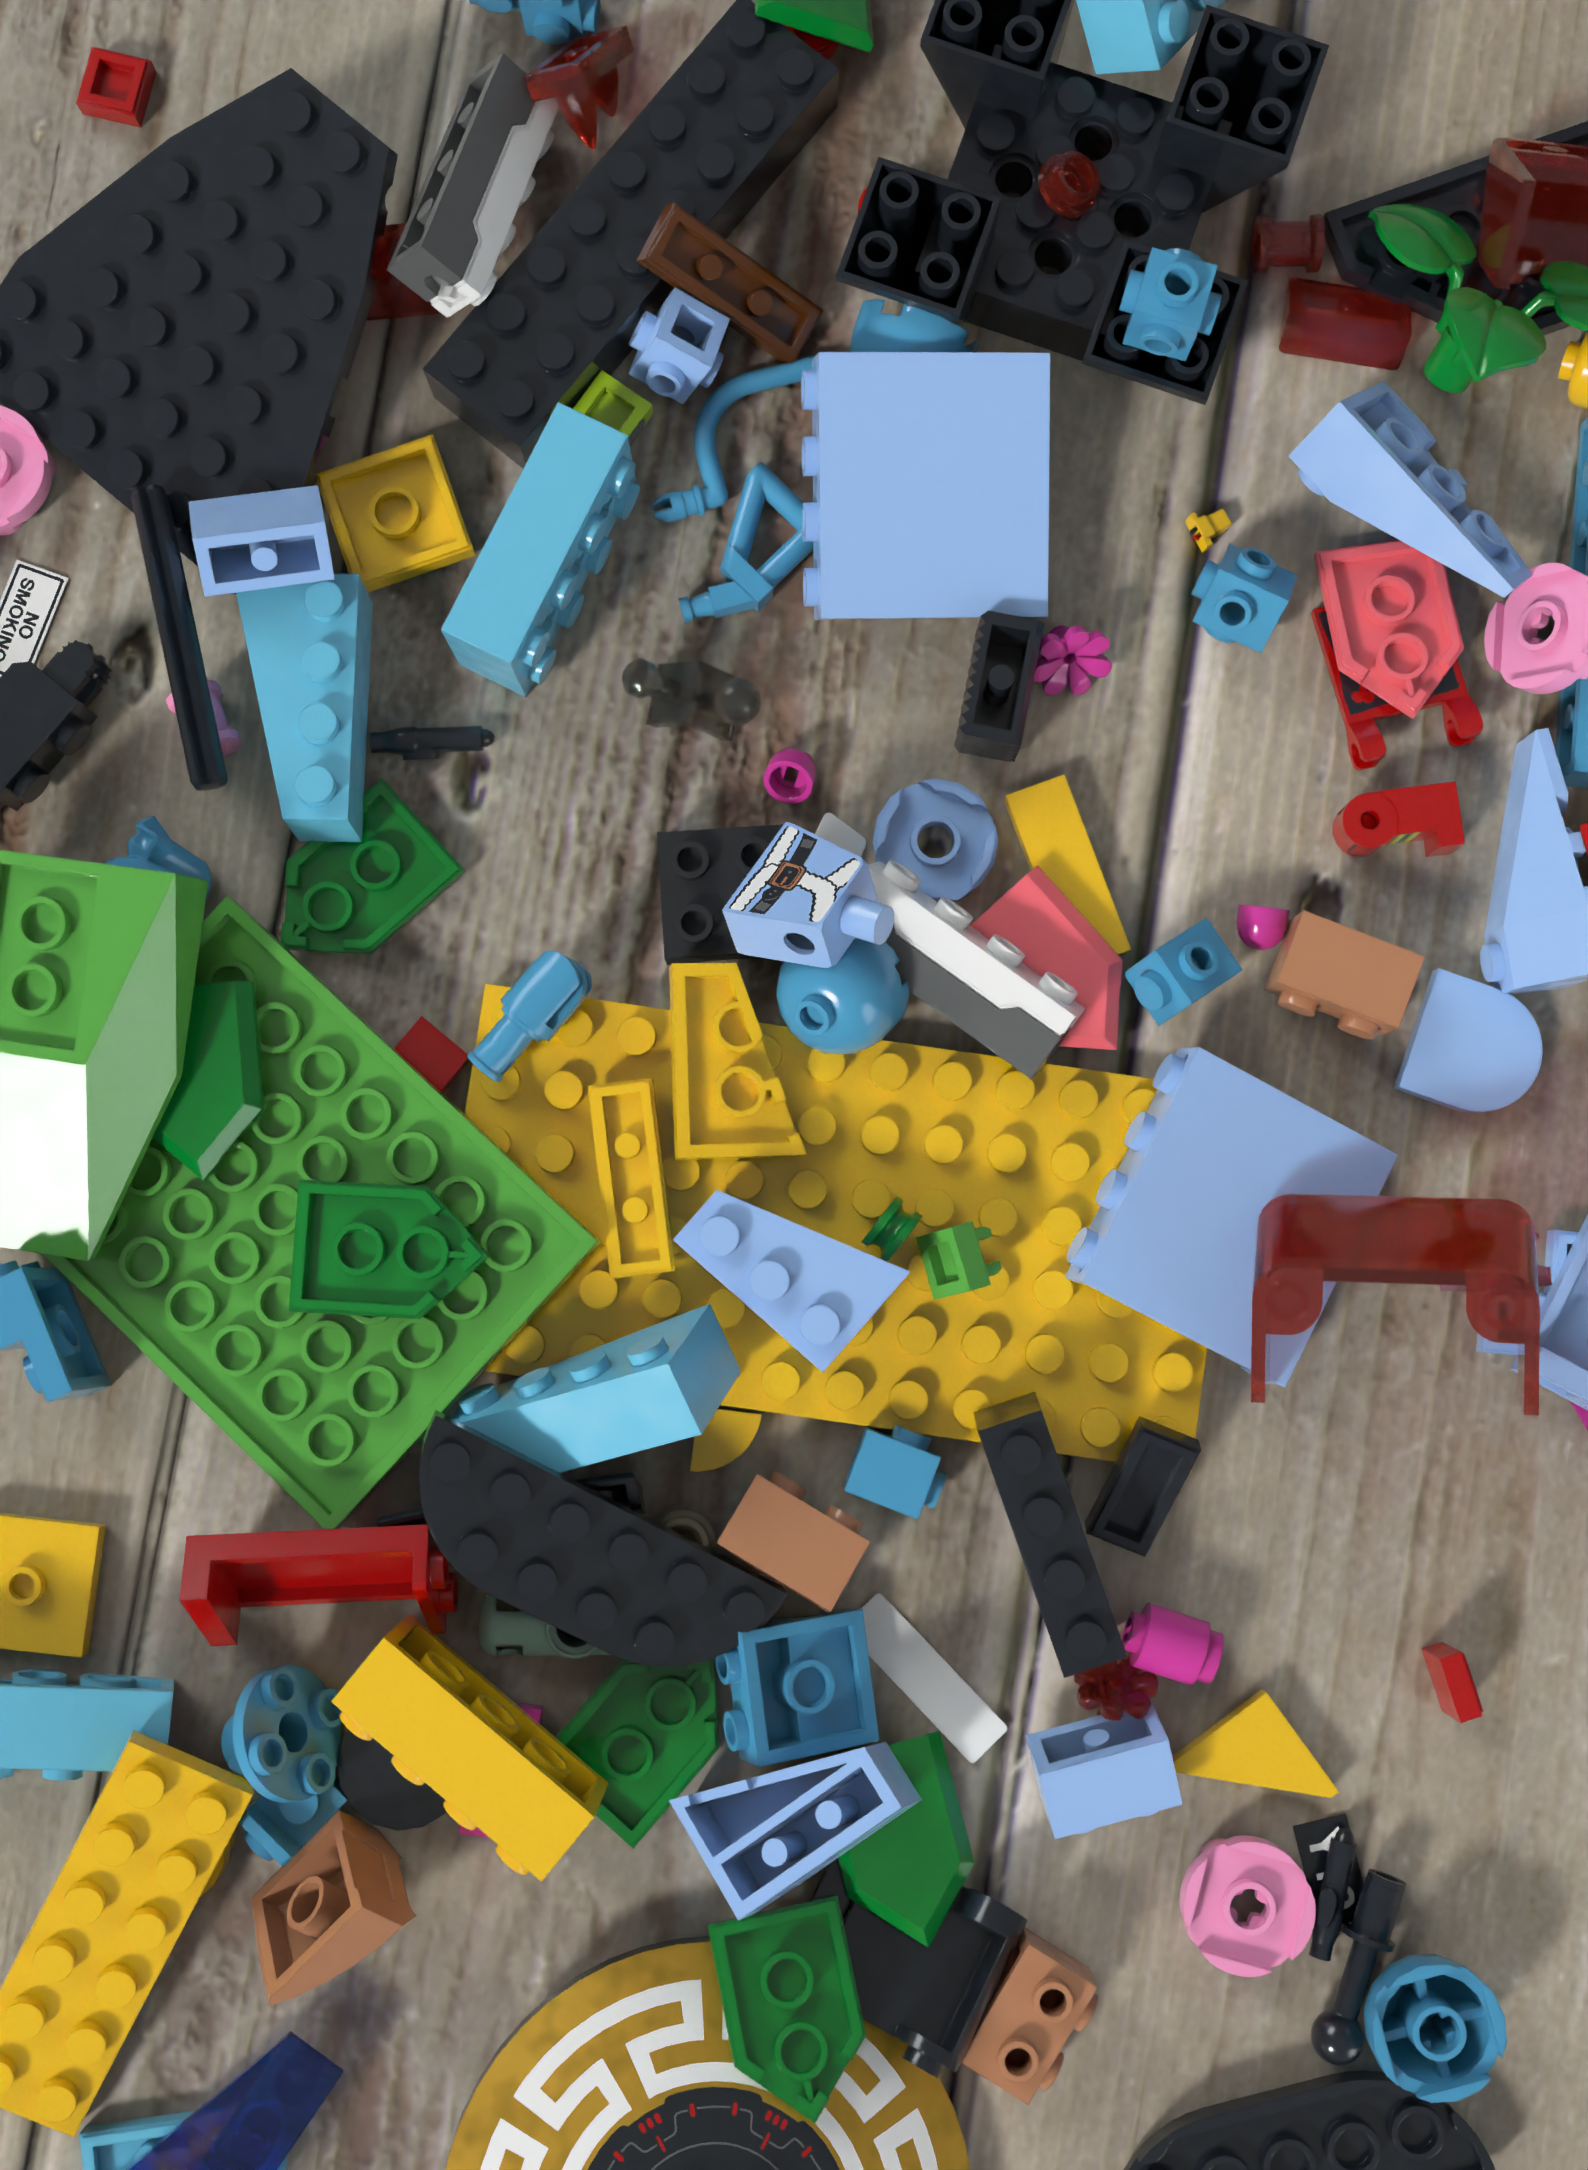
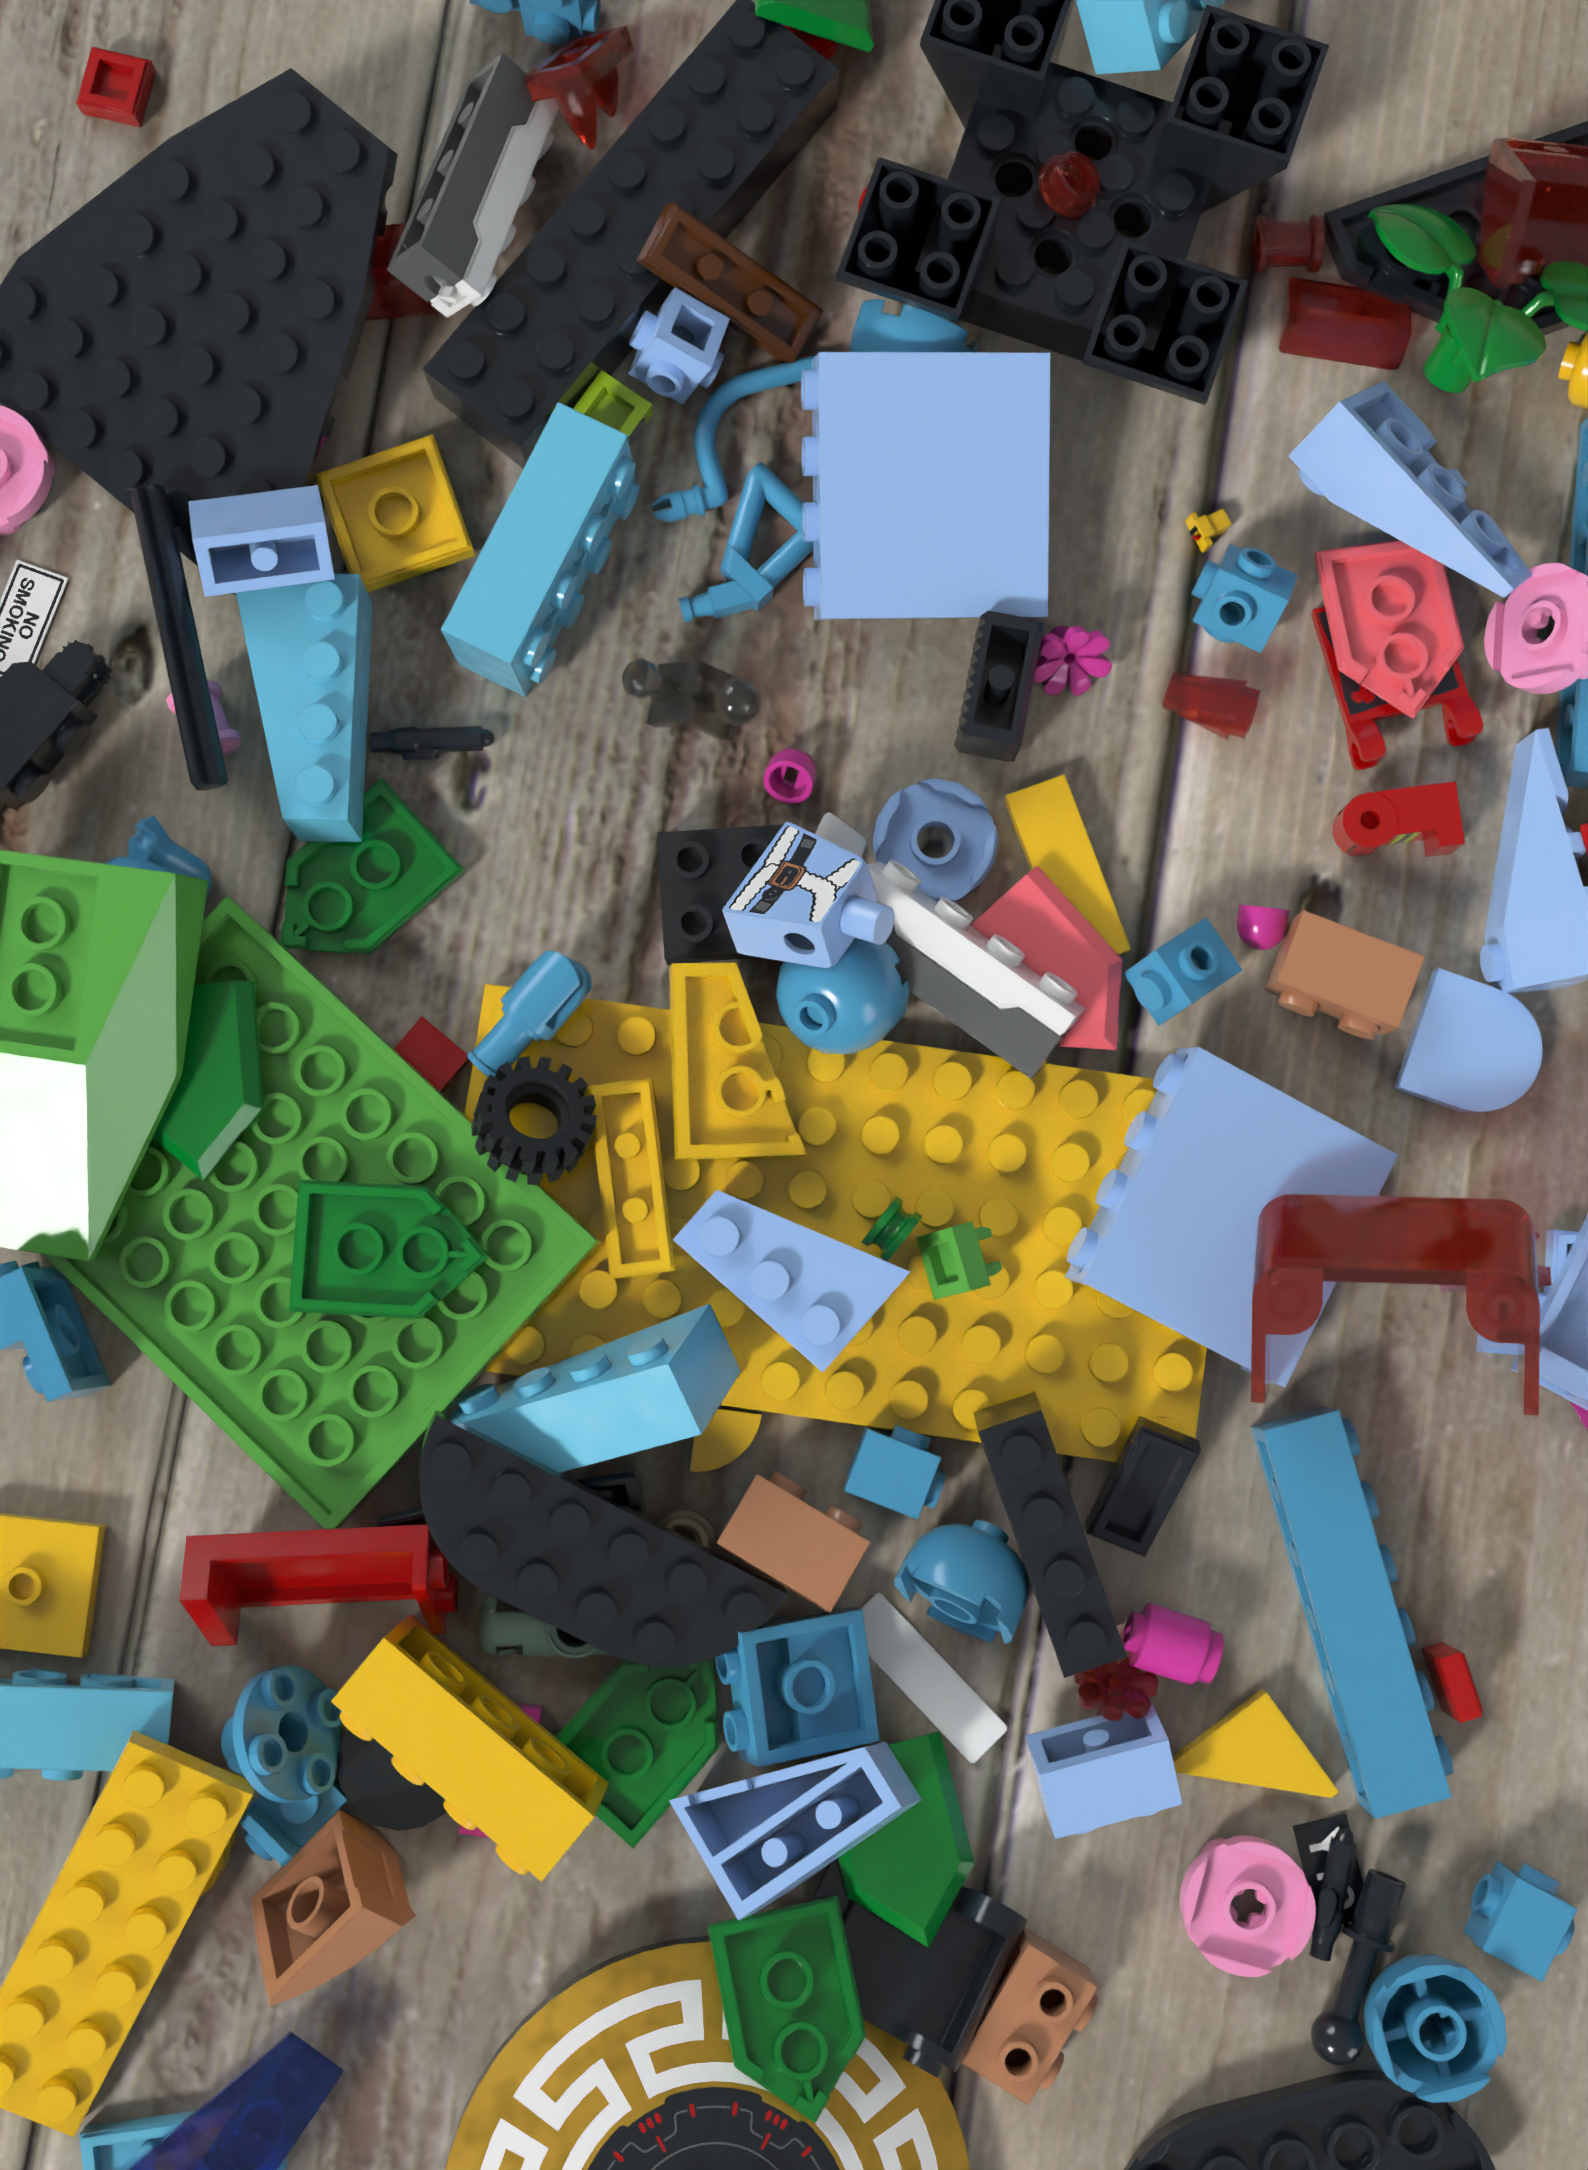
dark azure brick [1119,247,1222,362] -> none
none -> black tyre [471,1056,597,1185]
none -> dark azure cylinder [894,1520,1029,1644]
none -> clear red cone [1162,672,1261,741]
none -> dark azure brick [1251,1406,1454,1819]
none -> dark azure brick [1463,1861,1577,1982]

